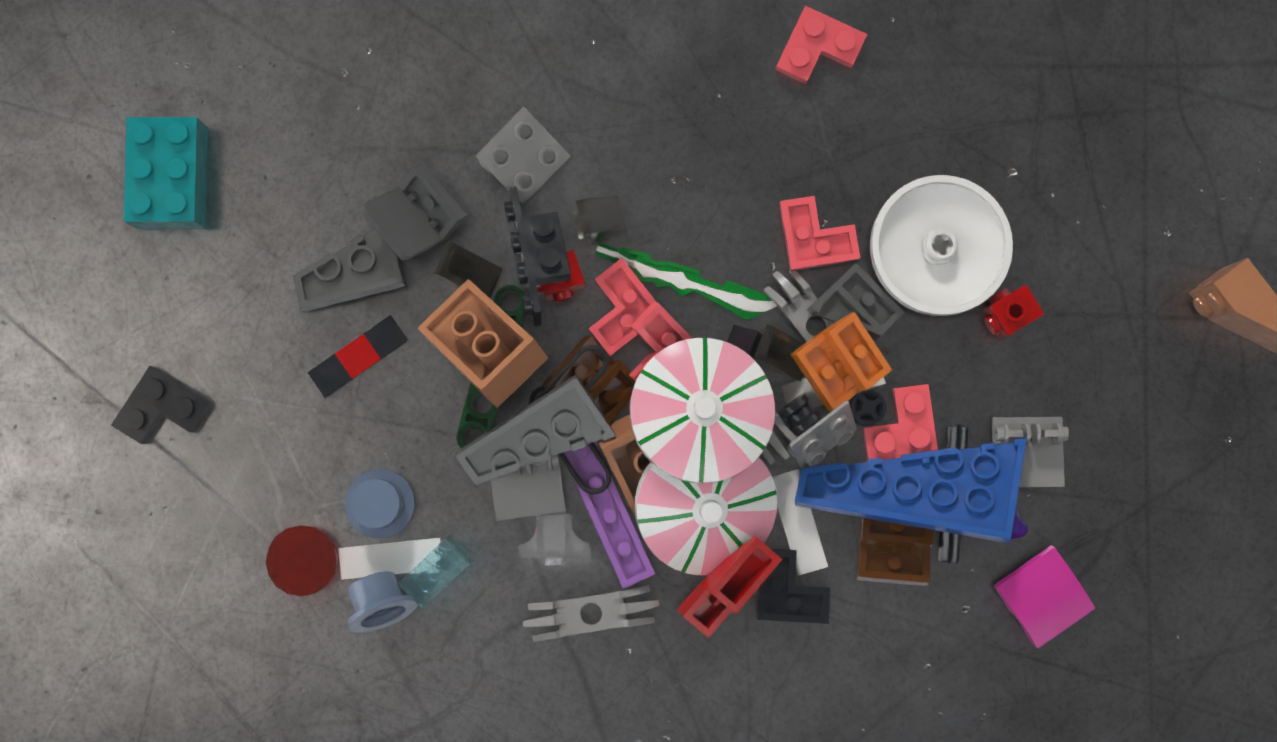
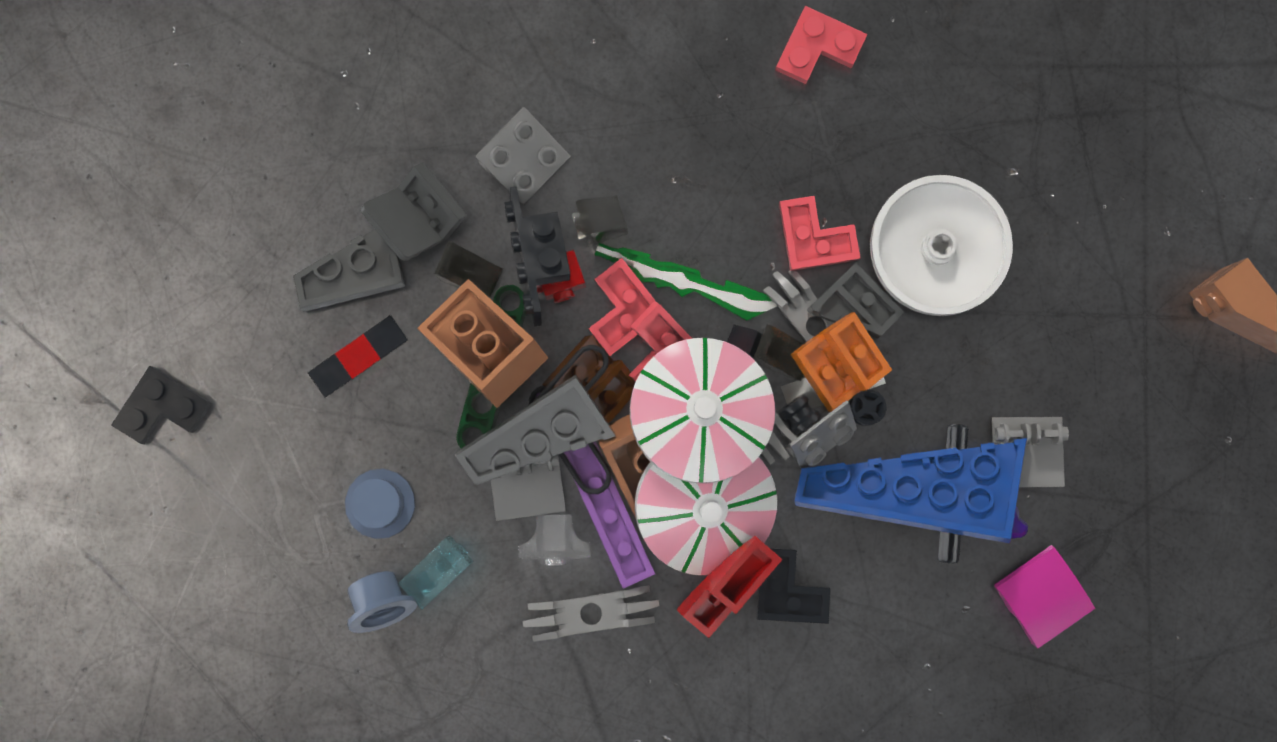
teal brick [123,117,208,229] -> none
clear red tile [266,525,339,596] -> none
white sticker [338,538,443,580] -> none
white sticker [772,469,828,576] -> none
reddish brown slope [857,517,934,586] -> none
coral plate [862,384,938,462] -> none
red brick [982,284,1044,339] -> none

